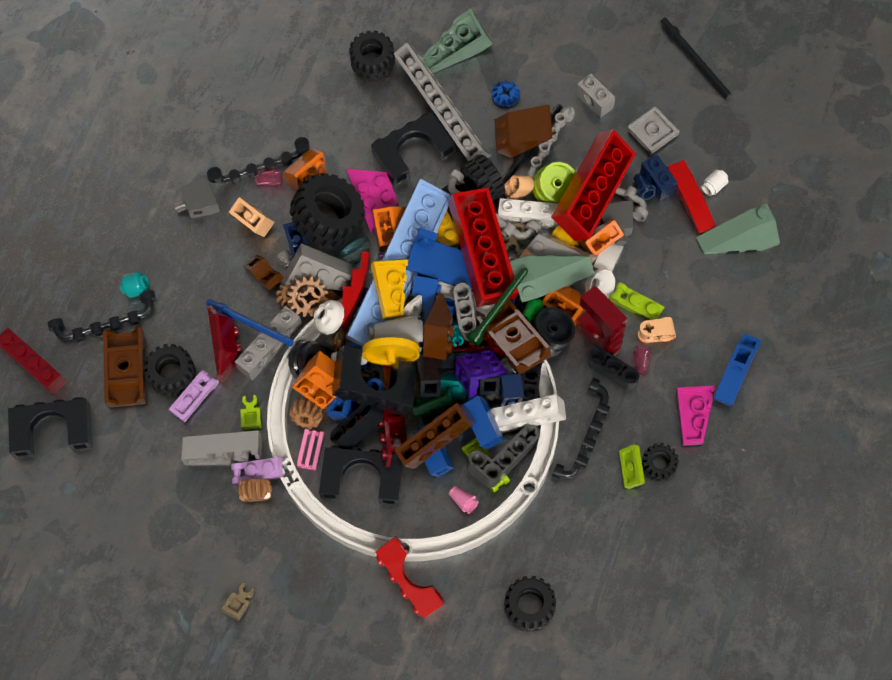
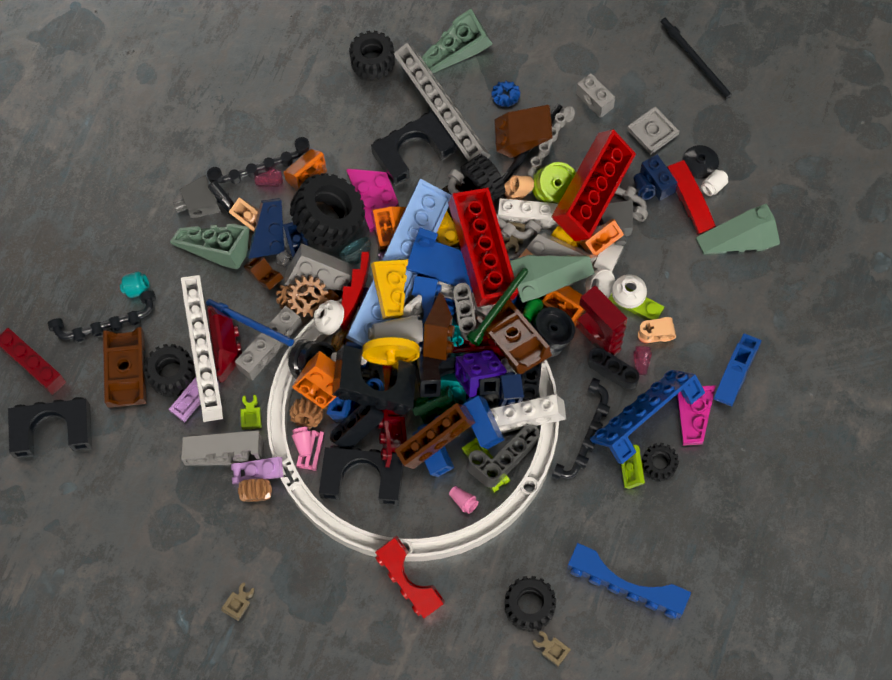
none -> sand green wedge [170,224,249,269]
none -> white brick [181,275,223,422]
none -> black axle [208,181,235,215]
none -> dark blue wing [247,198,285,259]
none -> bright pink cone [291,427,311,457]
none -> dark tan plate [532,631,571,667]
none -> blue arch [567,543,691,619]
none -> blue bracket [590,370,705,464]
none -> white piece [612,274,647,308]
none -> black dish [682,145,719,179]

